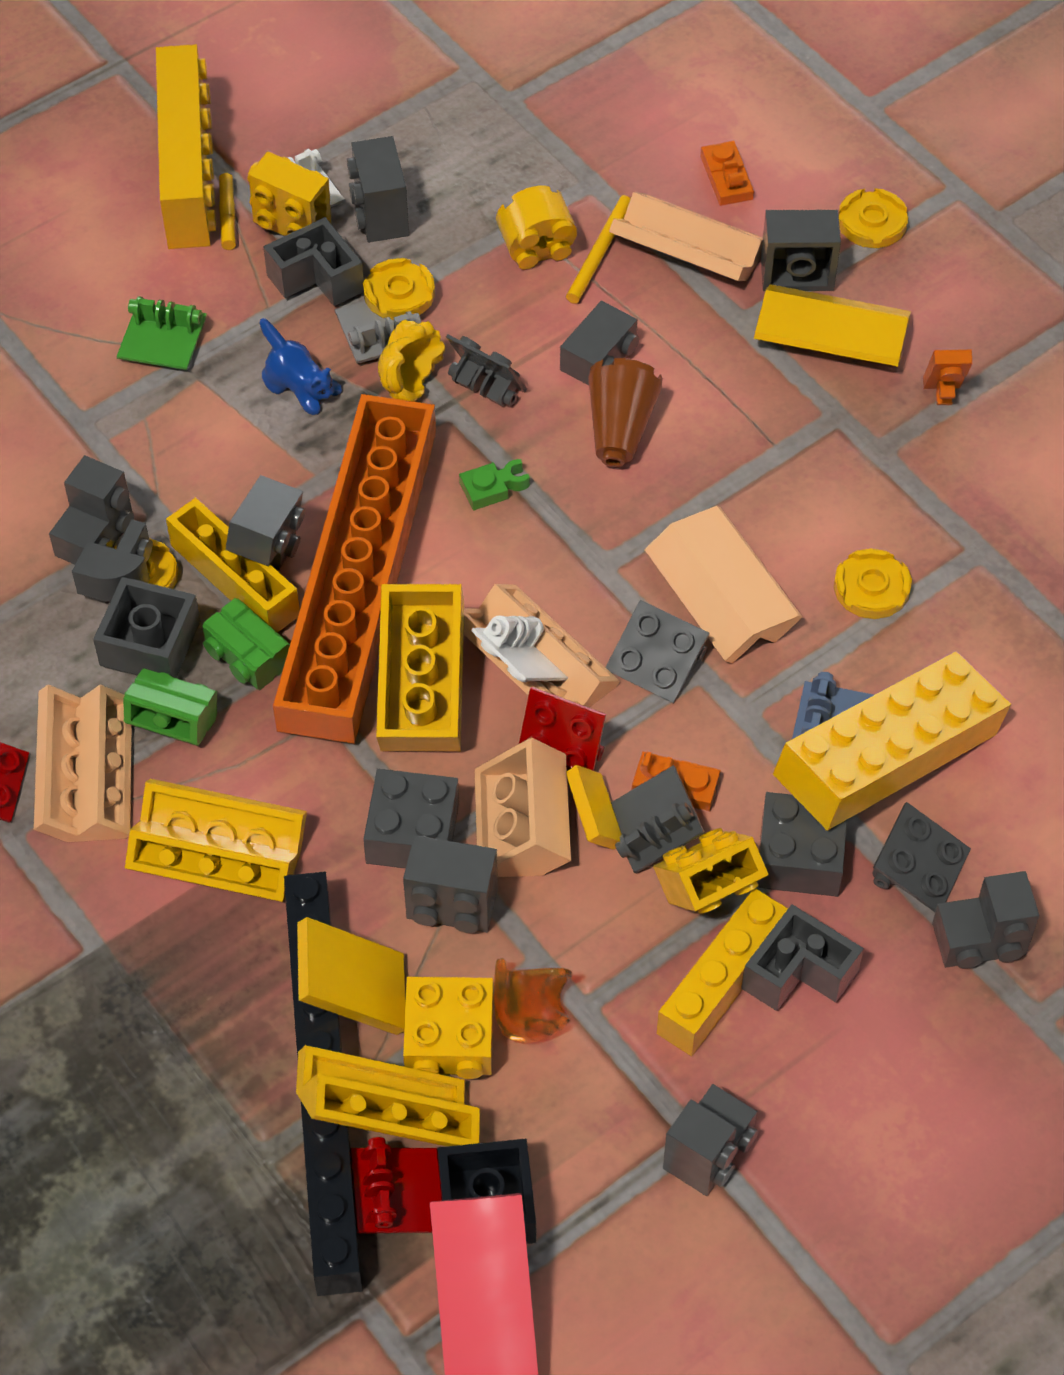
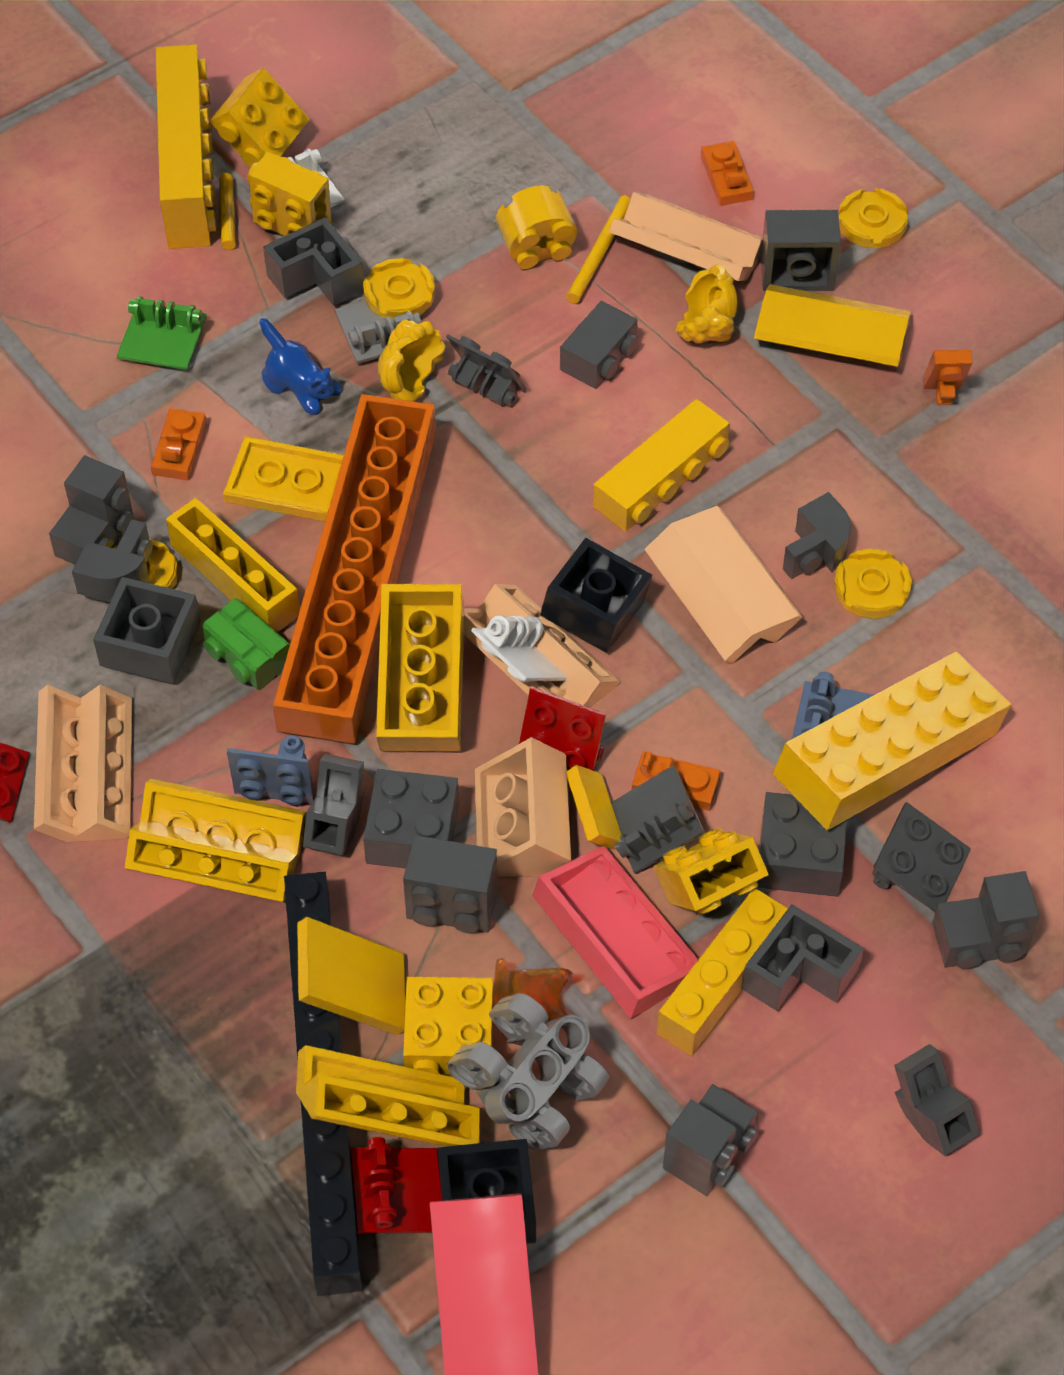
bright green brick [123,668,217,746] -> none
dark grey brick [225,475,305,570] -> none
dark grey brick [346,136,409,243] -> none
bright green plate [459,459,530,511] -> none
dark orange cone [588,358,663,467] -> none
dark grey hinge [605,600,710,703] -> none
none -> orange plate [151,408,207,481]
none -> yellow brick [209,67,310,167]
none -> yellow tile [223,436,344,522]
none -> sand blue hinge [227,735,314,805]
none -> dark grey brick [303,754,364,856]
none -> light grey piece [446,993,610,1150]
none -> coral slope [532,845,698,1019]
none -> black brick [540,538,653,653]
none -> yellow brick [593,398,730,532]
none -> yellow hair [675,264,738,344]
none -> dark grey brick [783,492,851,579]
none -> dark grey brick [894,1044,980,1156]

